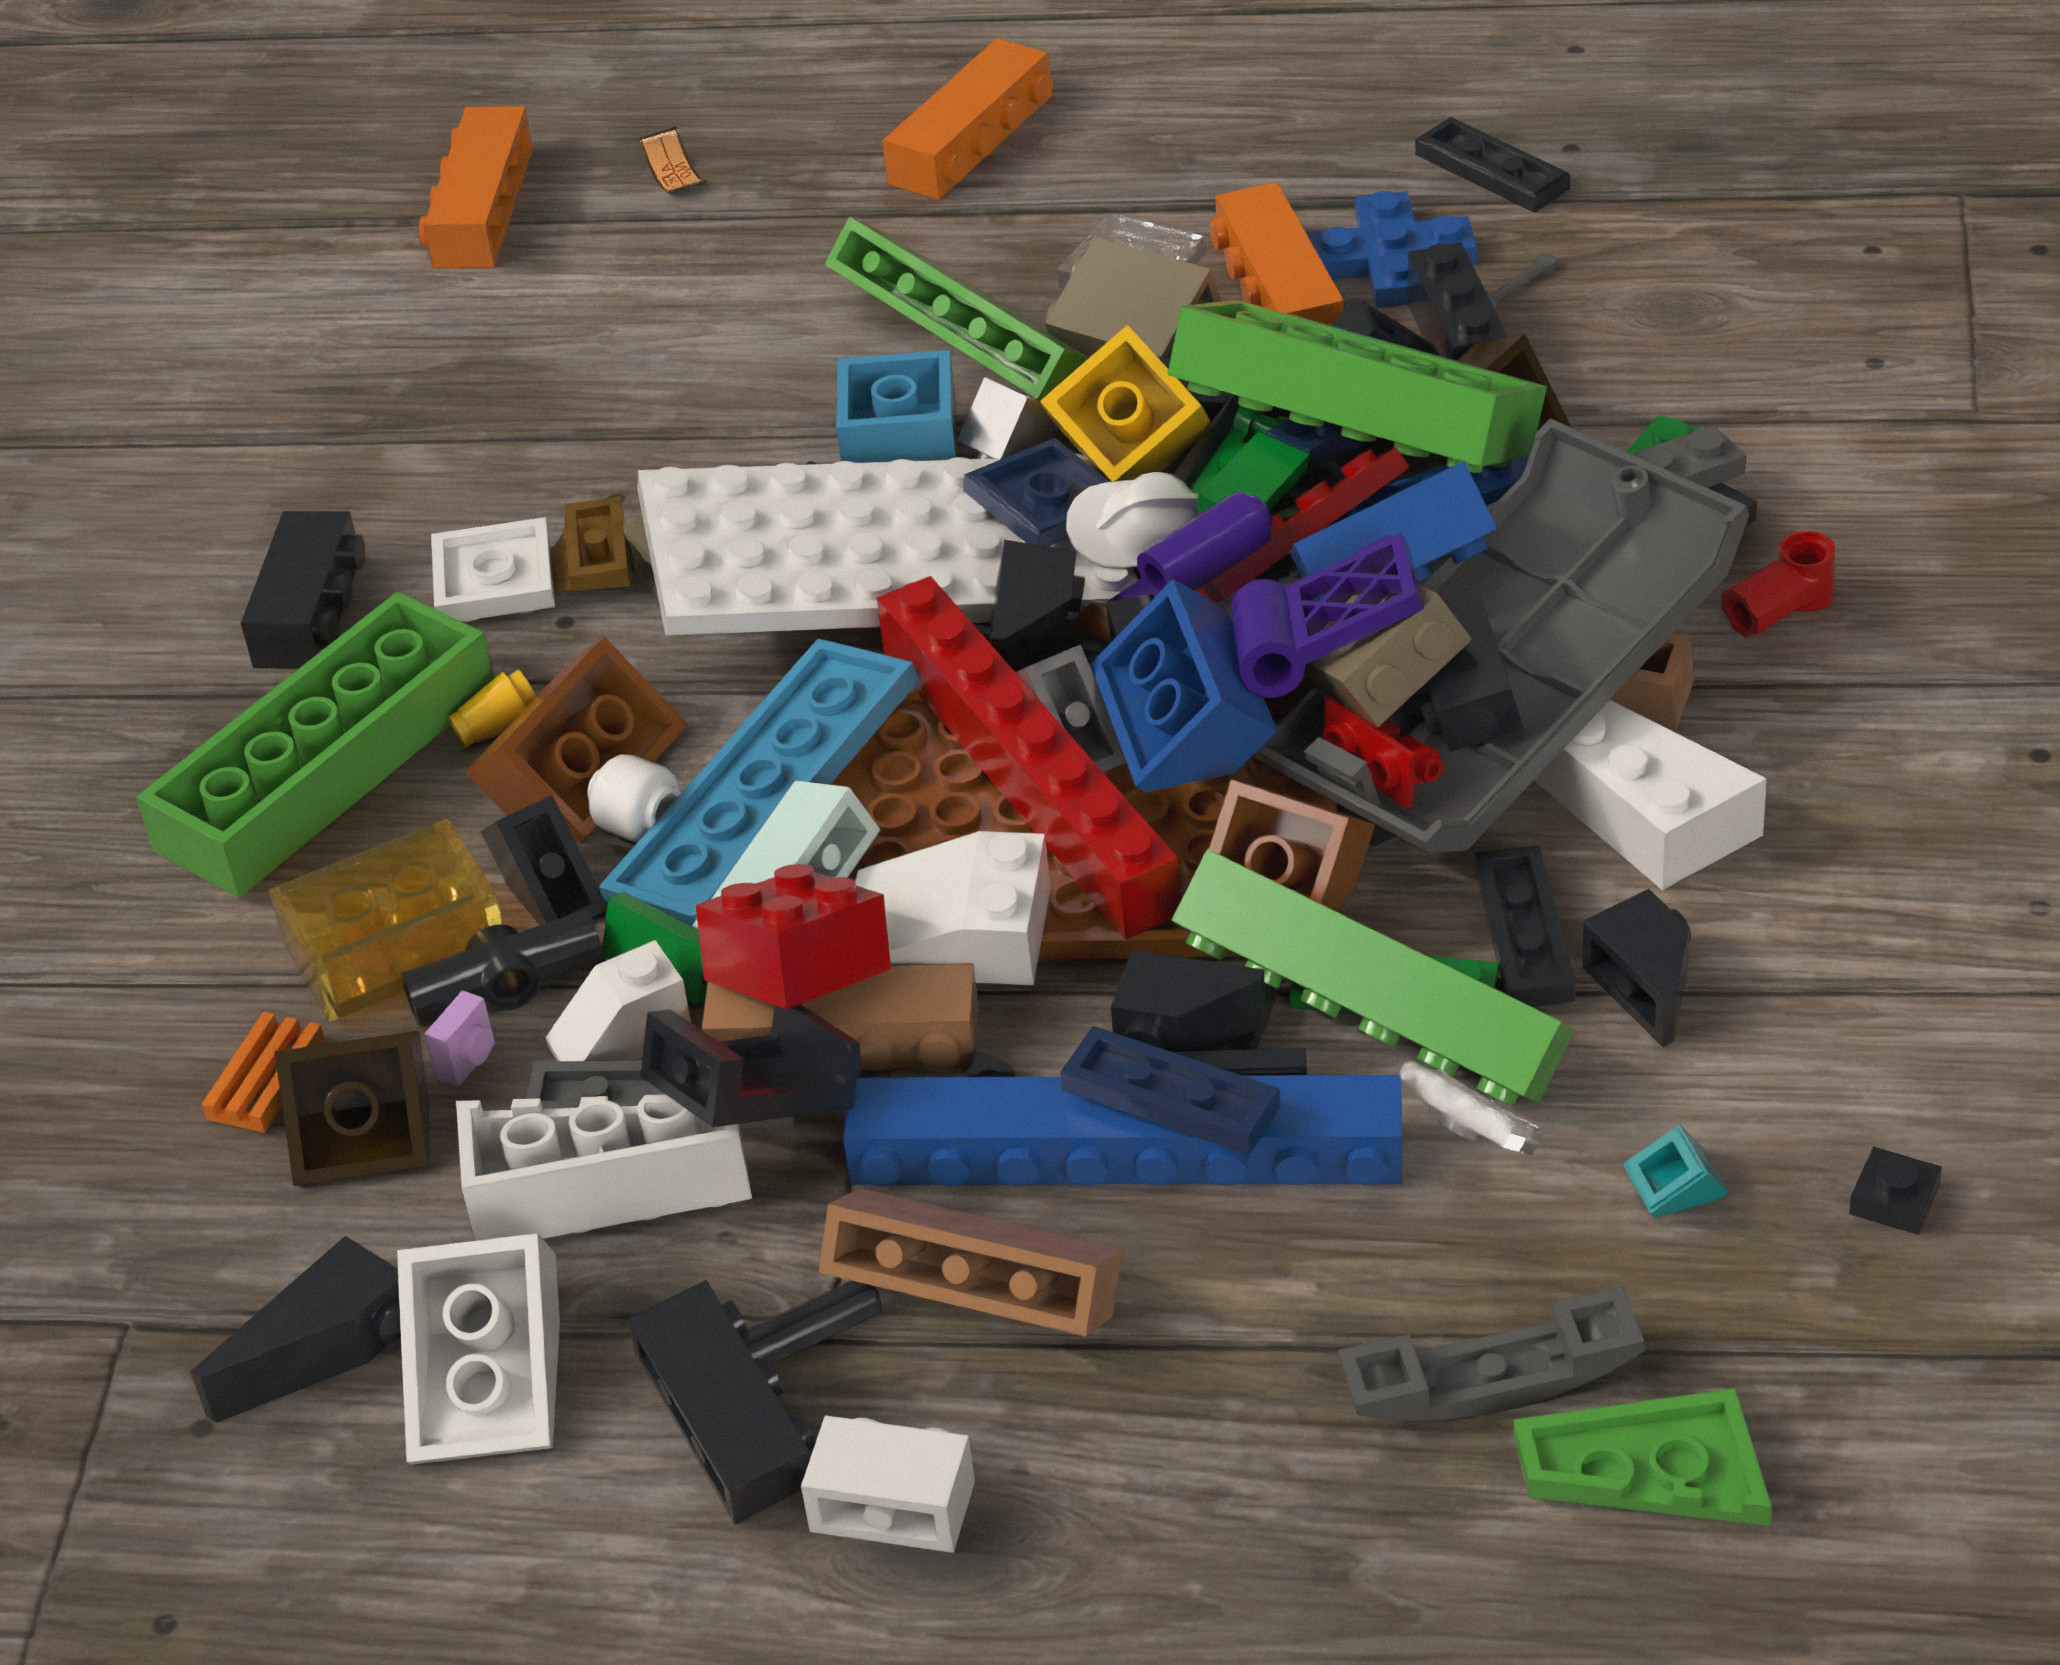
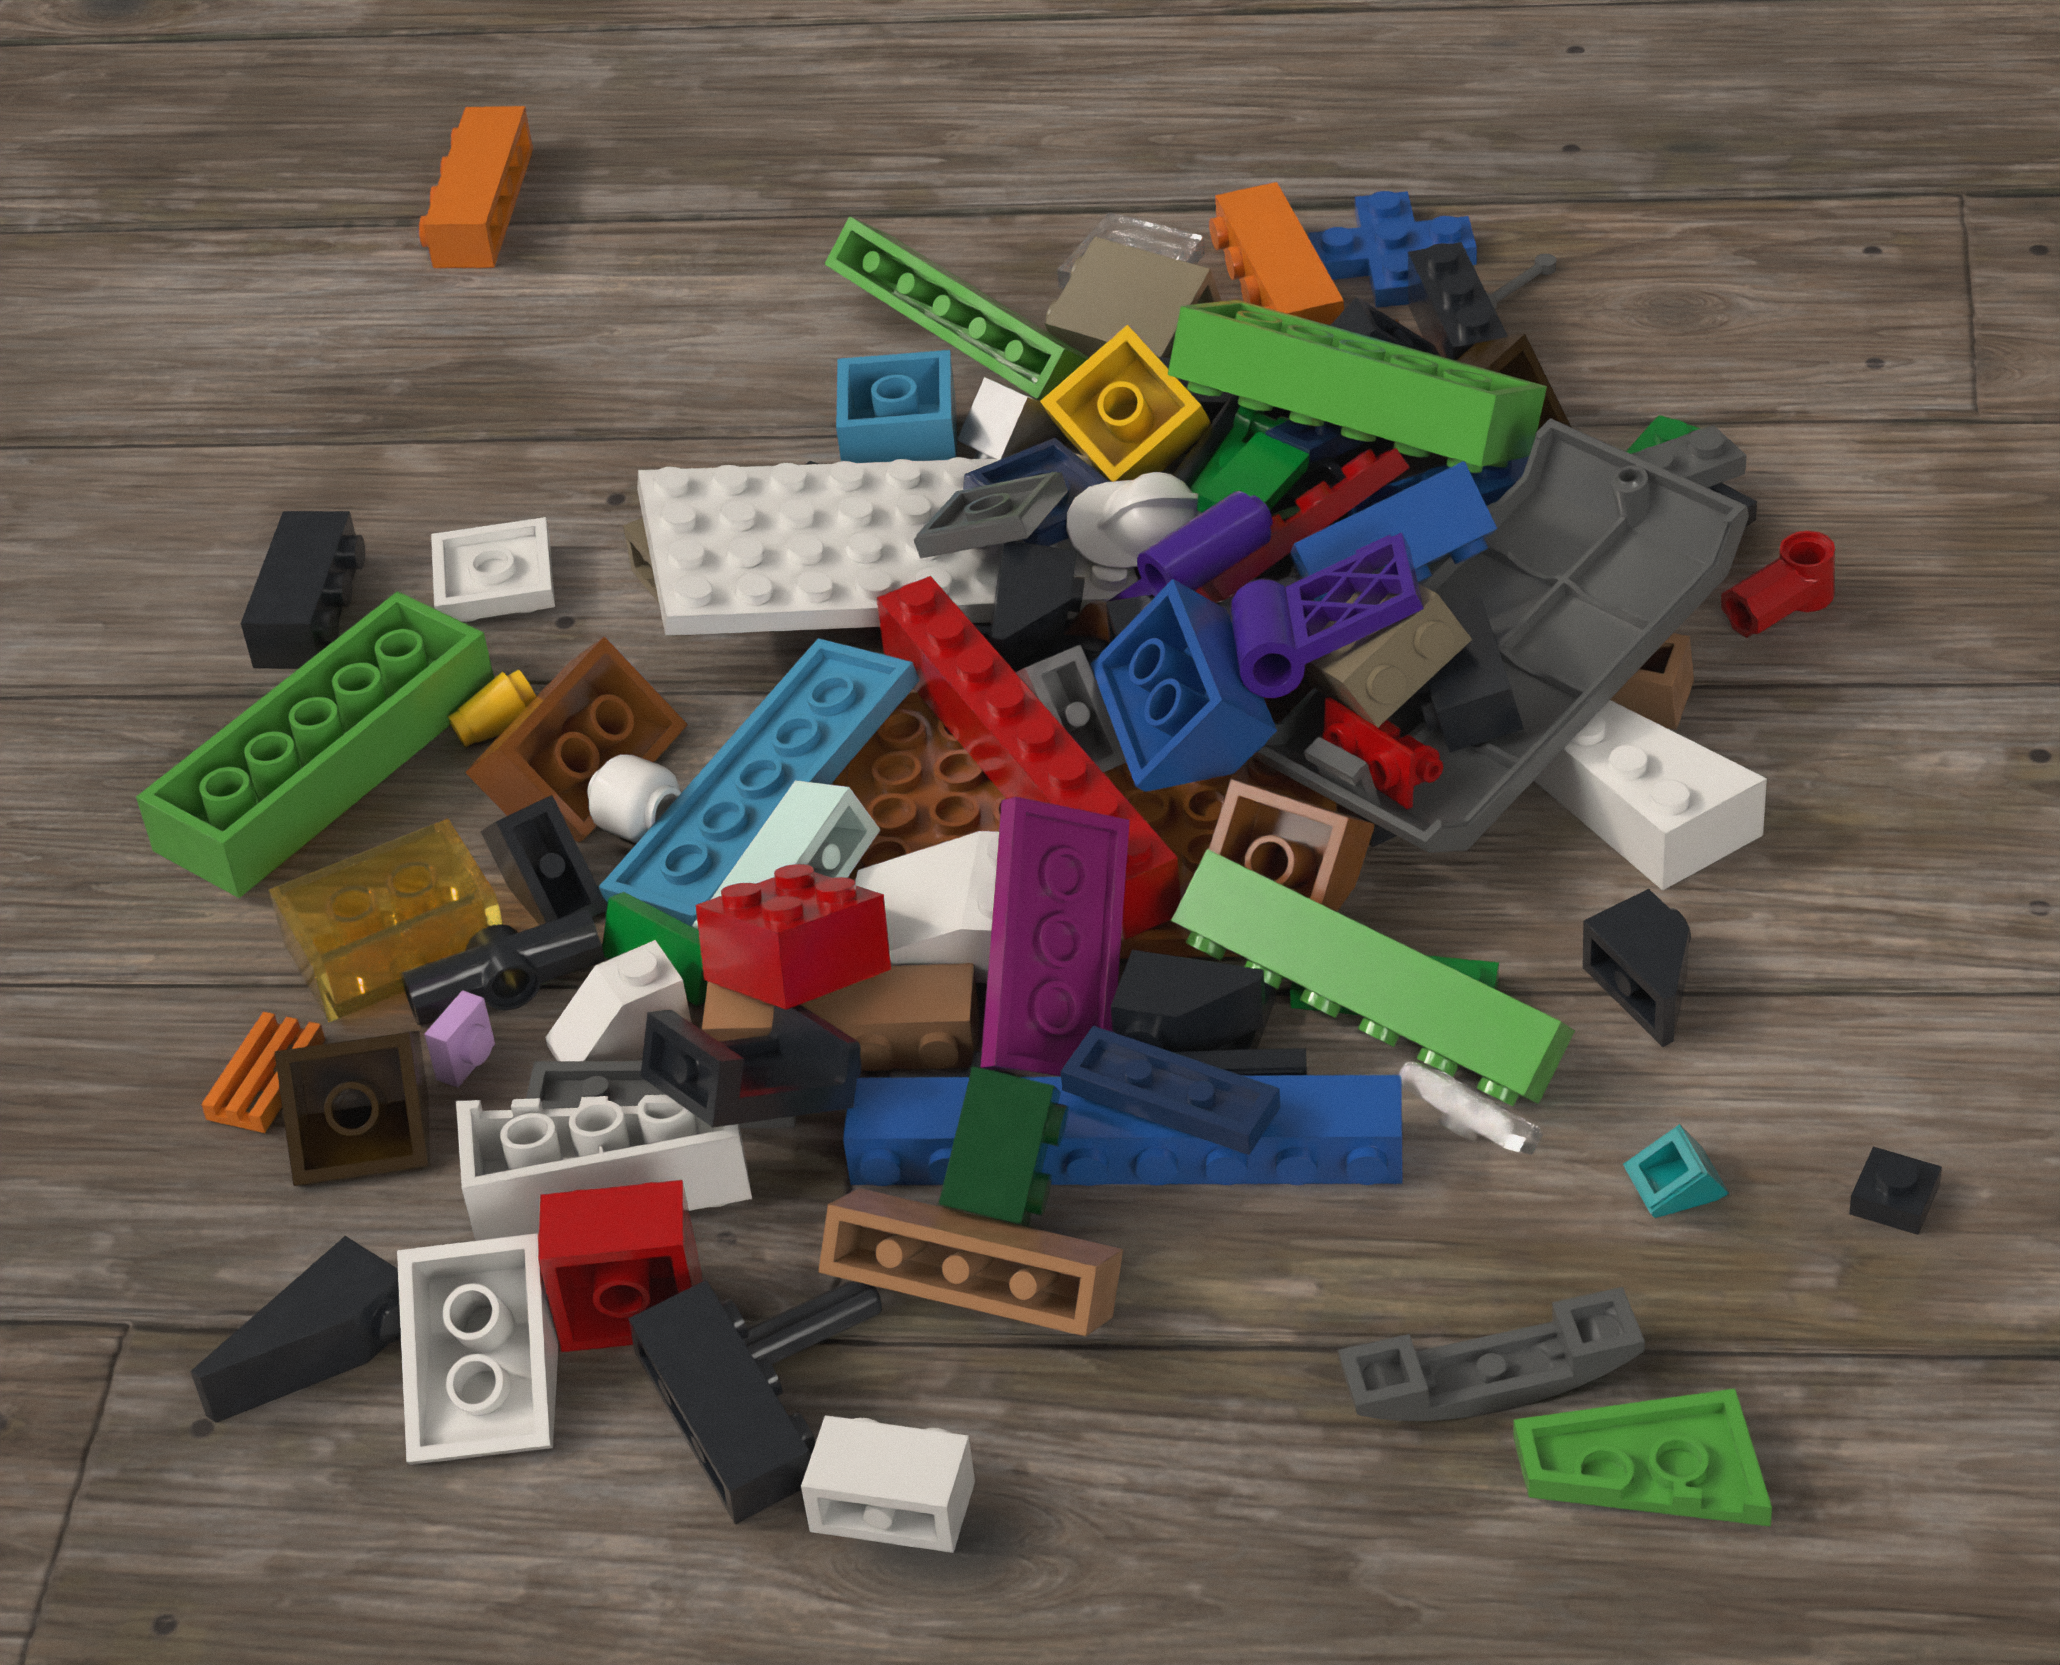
pearl gold slope [551,496,633,596] -> none
clear orange sticker [639,127,707,193] -> none
orange brick [882,38,1053,200] -> none
black tile [1415,117,1570,213] -> none
black plate [1475,845,1575,1007] -> none
none -> red brick [538,1180,702,1352]
none -> dark grey tile [913,471,1068,559]
none -> dark green brick [938,1066,1068,1227]
none -> magenta plate [981,797,1130,1077]

